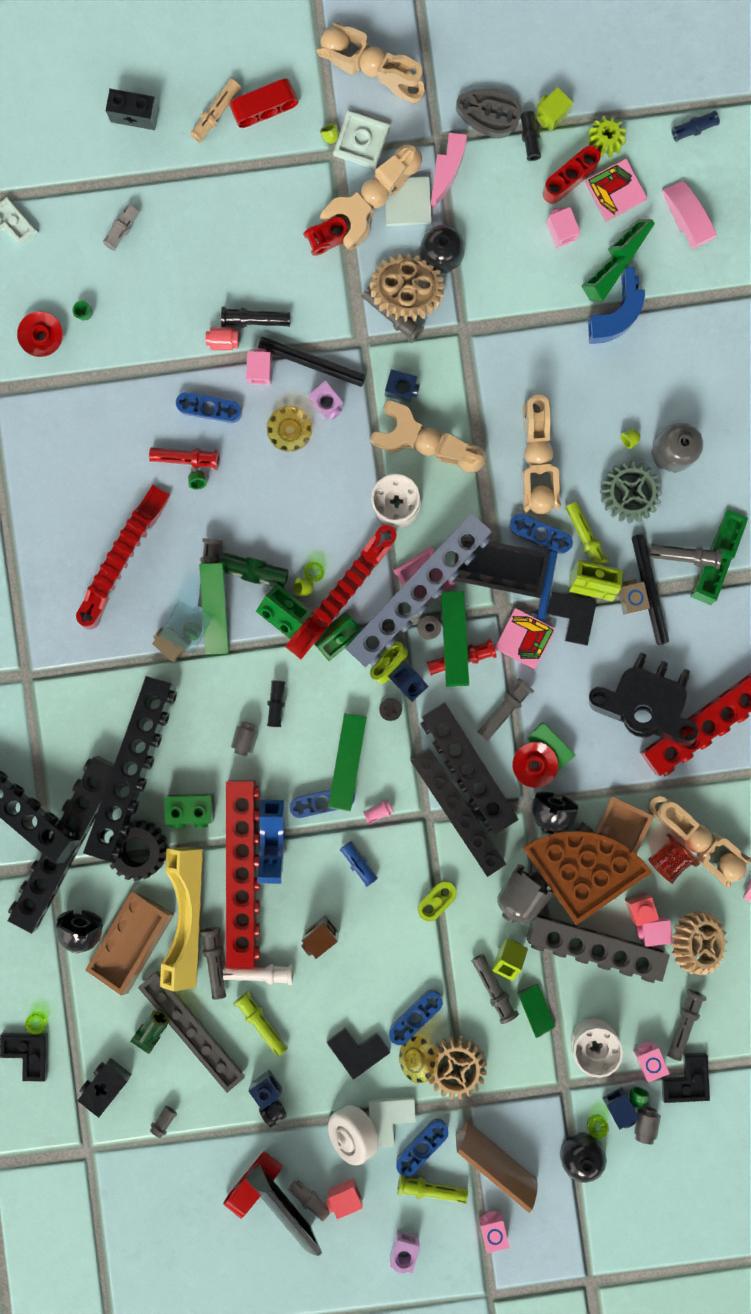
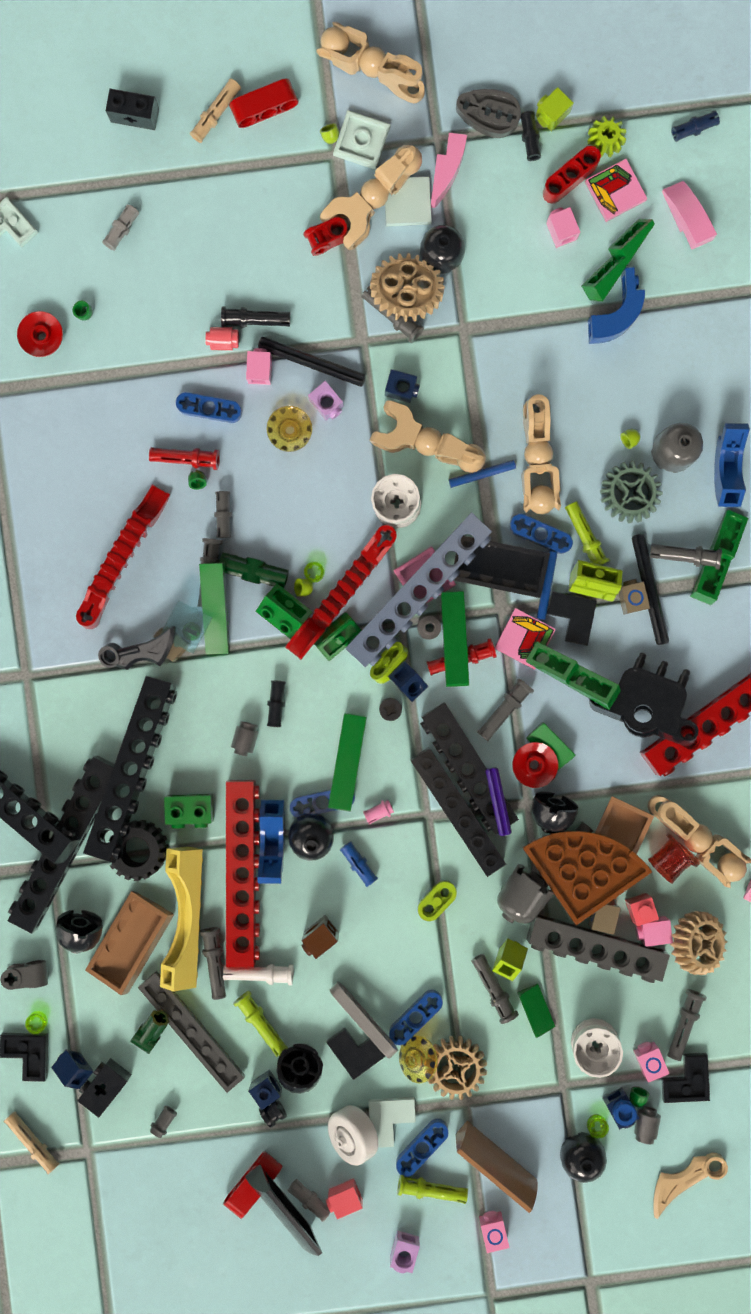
none -> dark grey piece [0,960,48,990]
none -> tan pin [3,1111,60,1174]
none -> dark blue brick [51,1050,94,1089]
none -> black piece [98,626,176,670]
none -> dark grey pin [214,491,232,538]
none -> black cylinder [276,1043,323,1094]
none -> black cylinder [288,813,334,861]
none -> light grey beam [330,982,398,1059]
none -> blue bar [448,460,516,488]
none -> dark purple axle [486,767,512,836]
none -> green slope [526,642,621,710]
none -> dark tan brick [588,899,621,935]
none -> blue tile [612,1100,637,1126]
none -> tan piece [653,1153,728,1219]
none -> blue arch [714,423,750,507]

